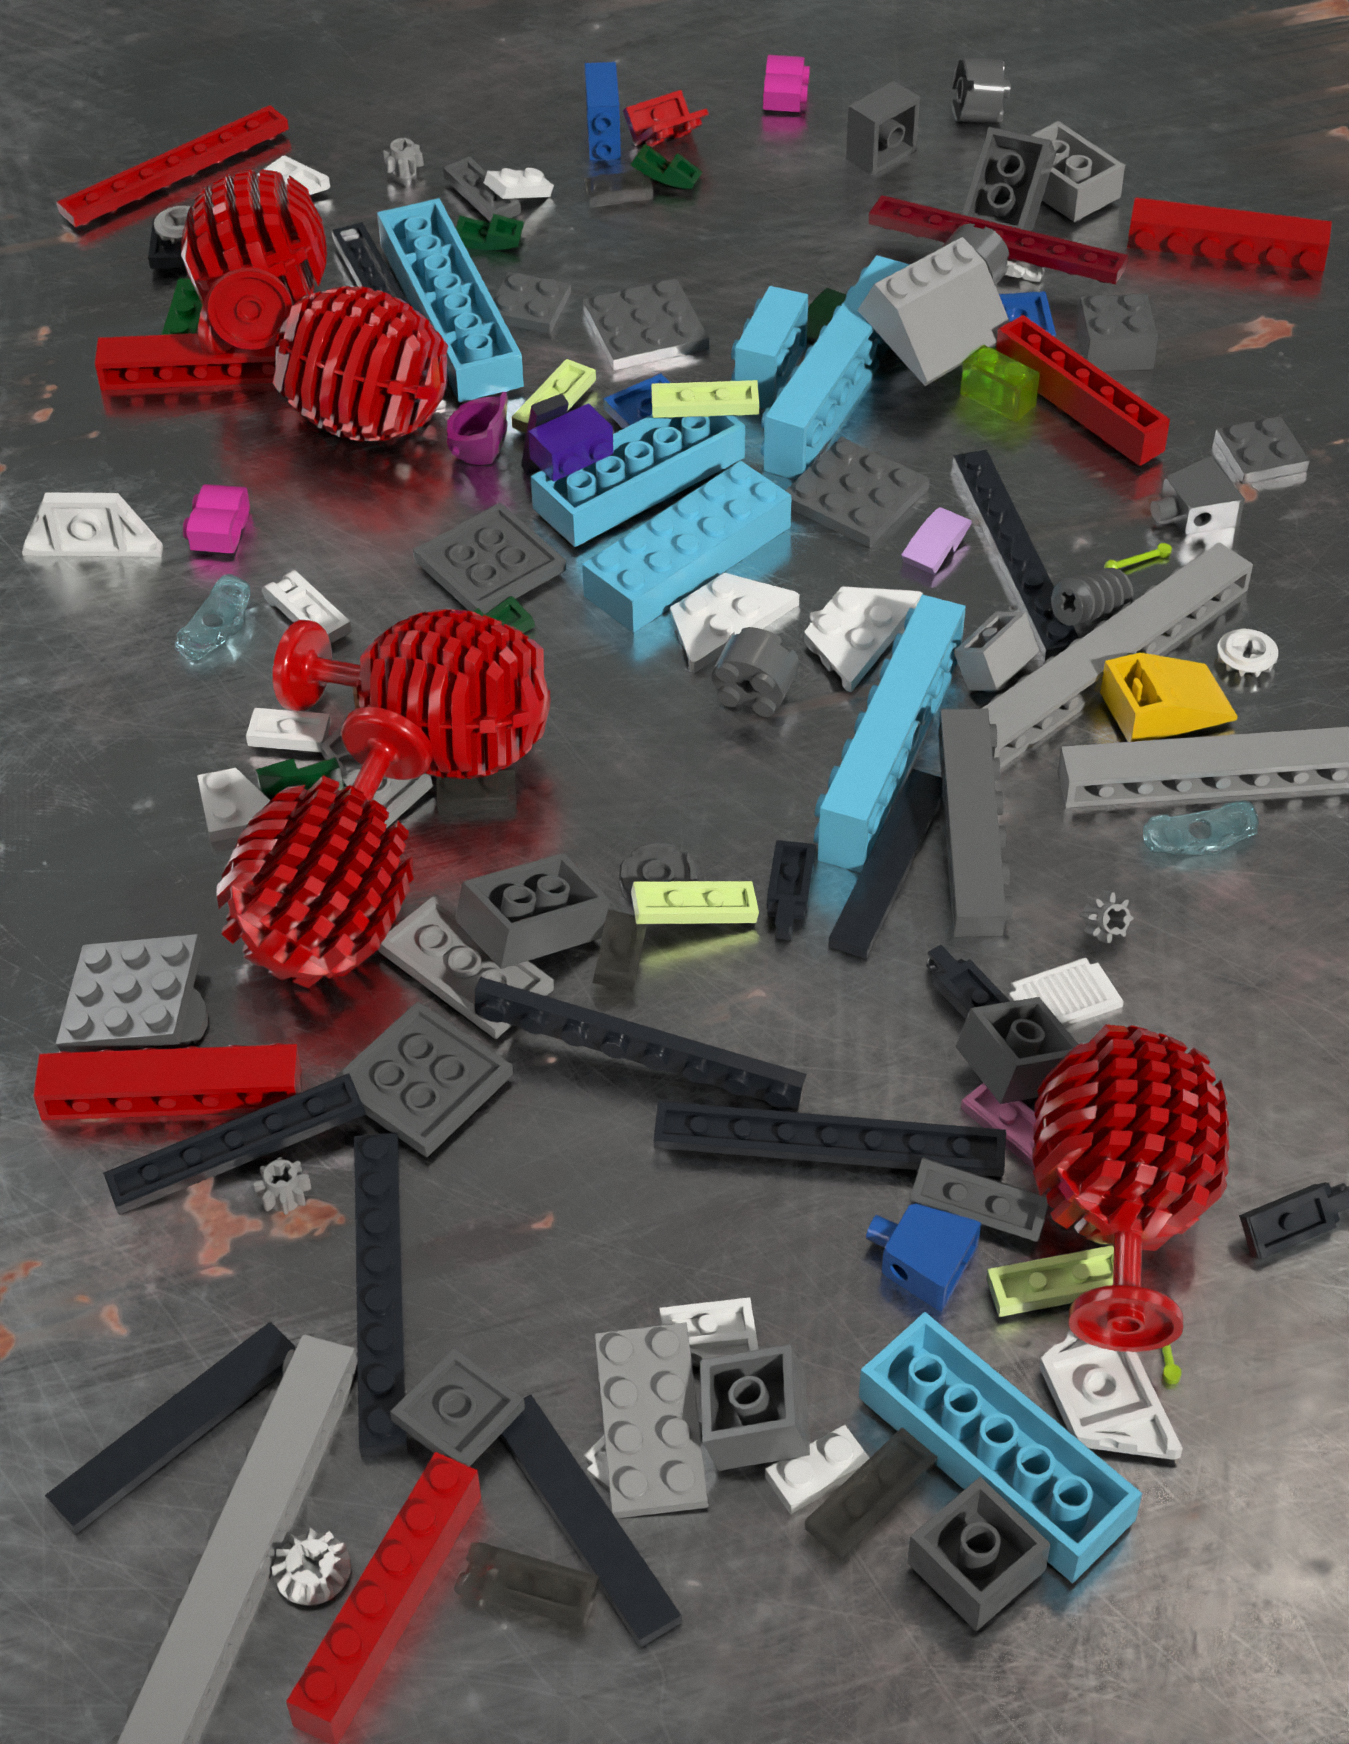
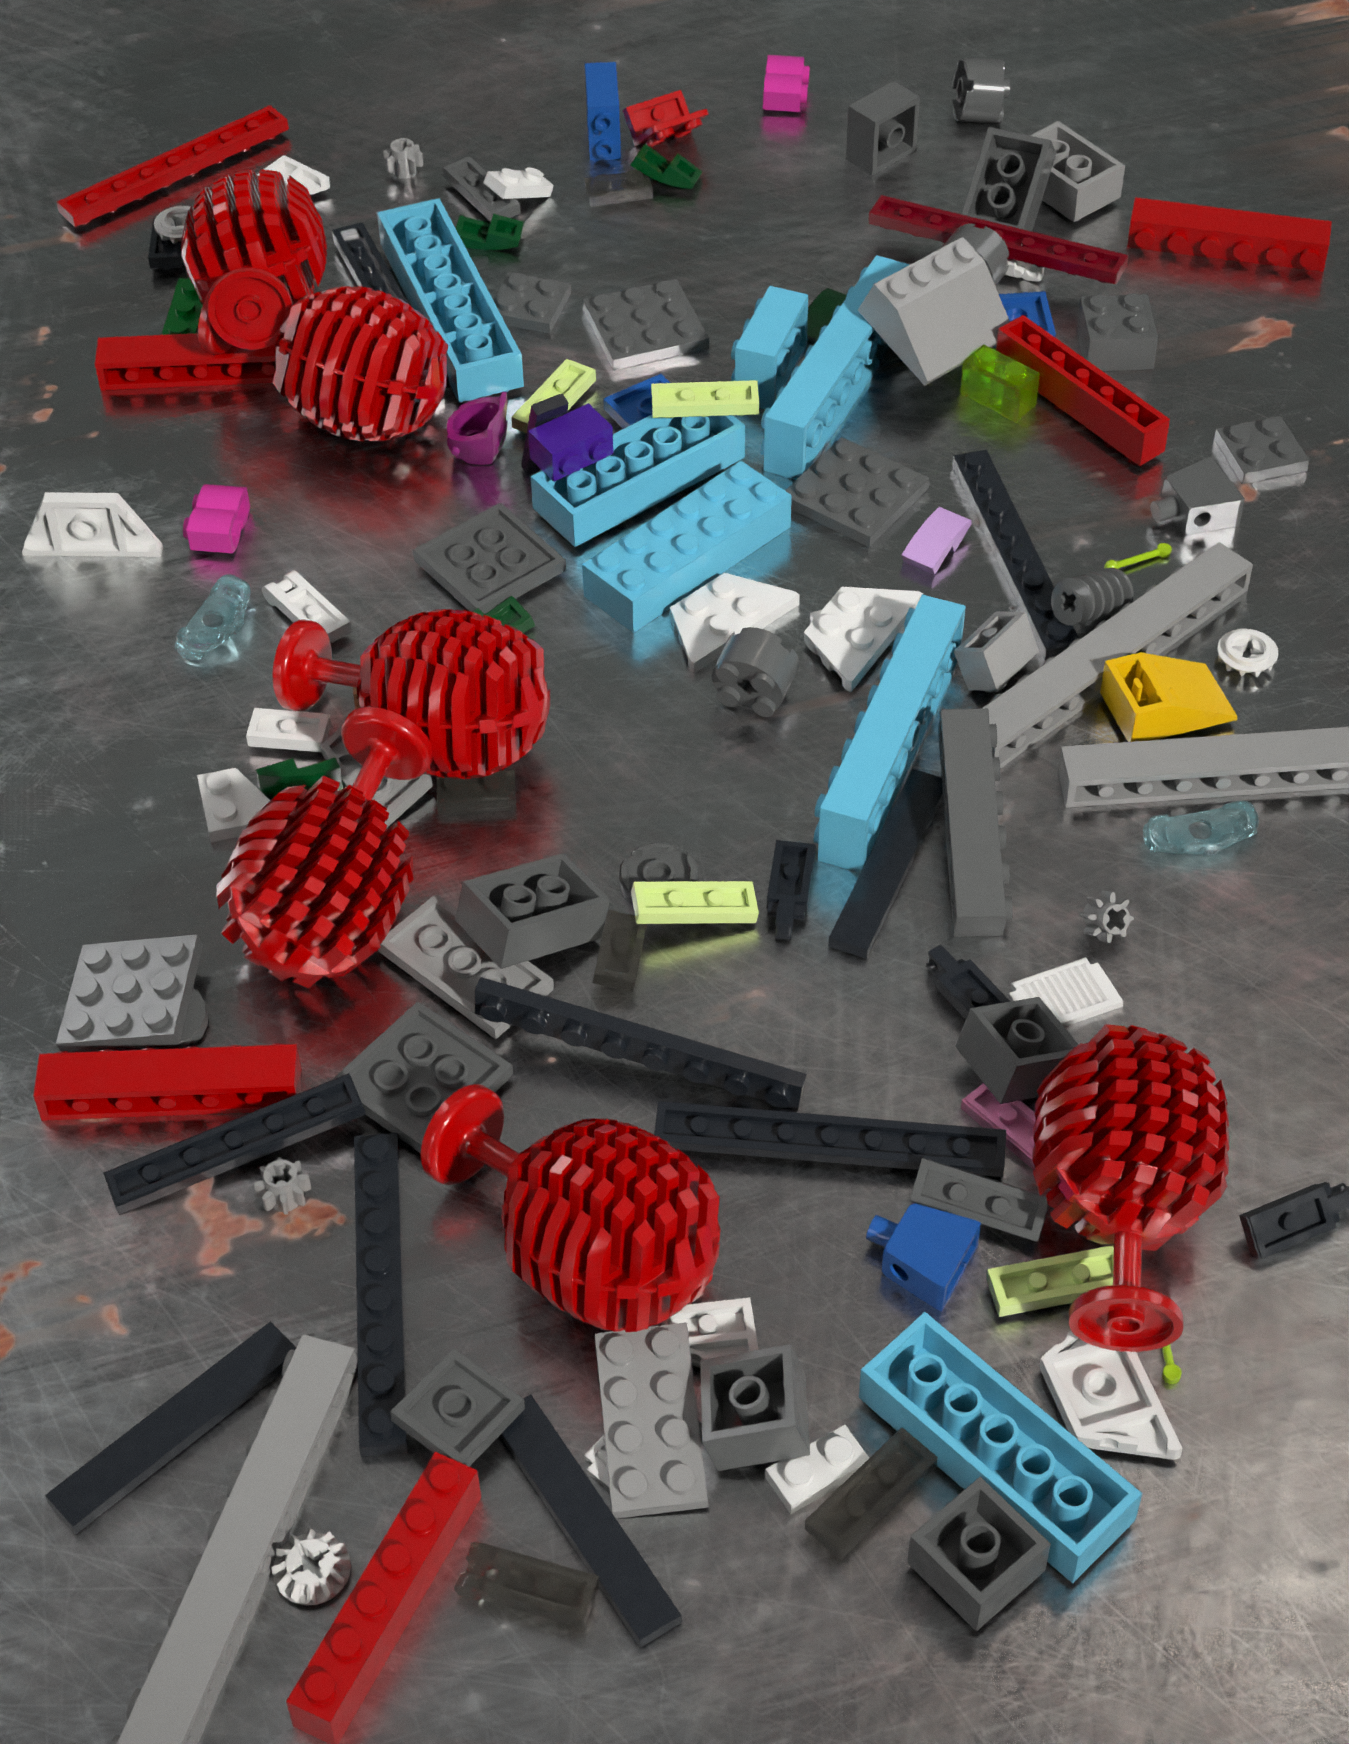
none -> red plant [421,1084,721,1333]

